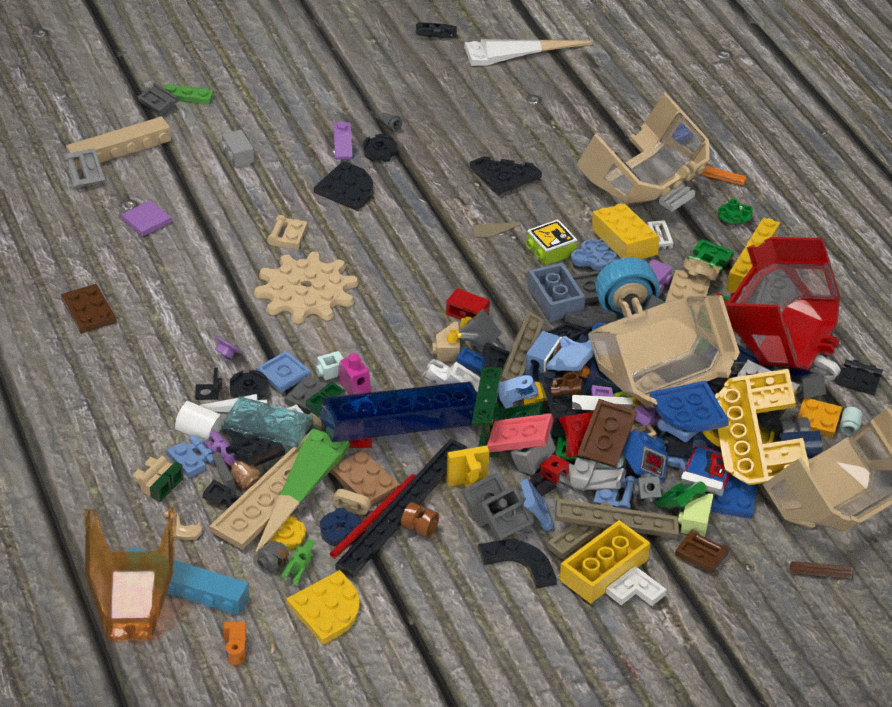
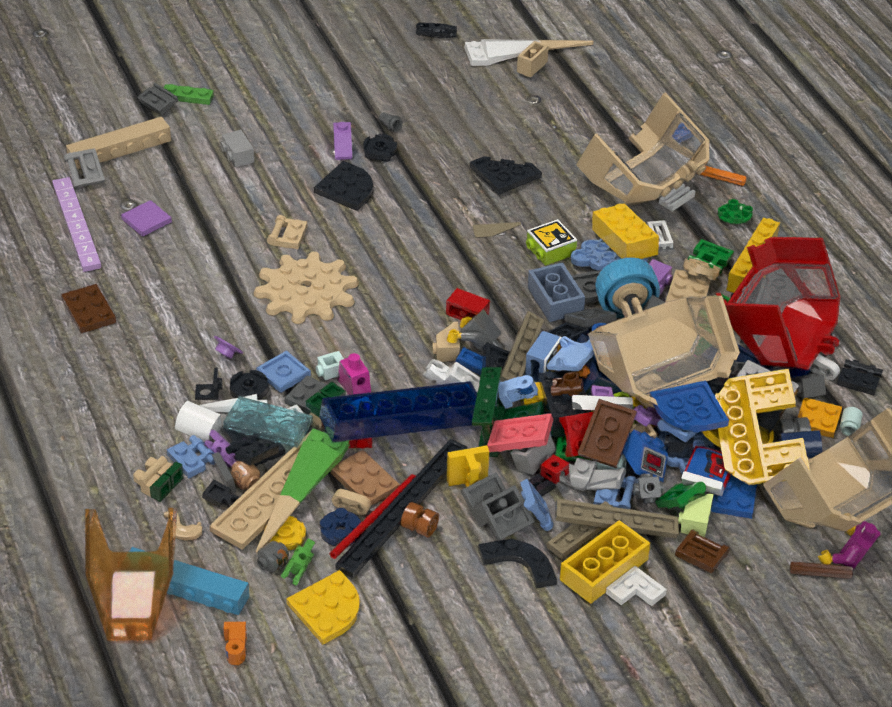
none -> lavender tile [52,177,101,272]
none -> tan brick [517,41,549,77]
none -> magenta torso [818,521,881,570]

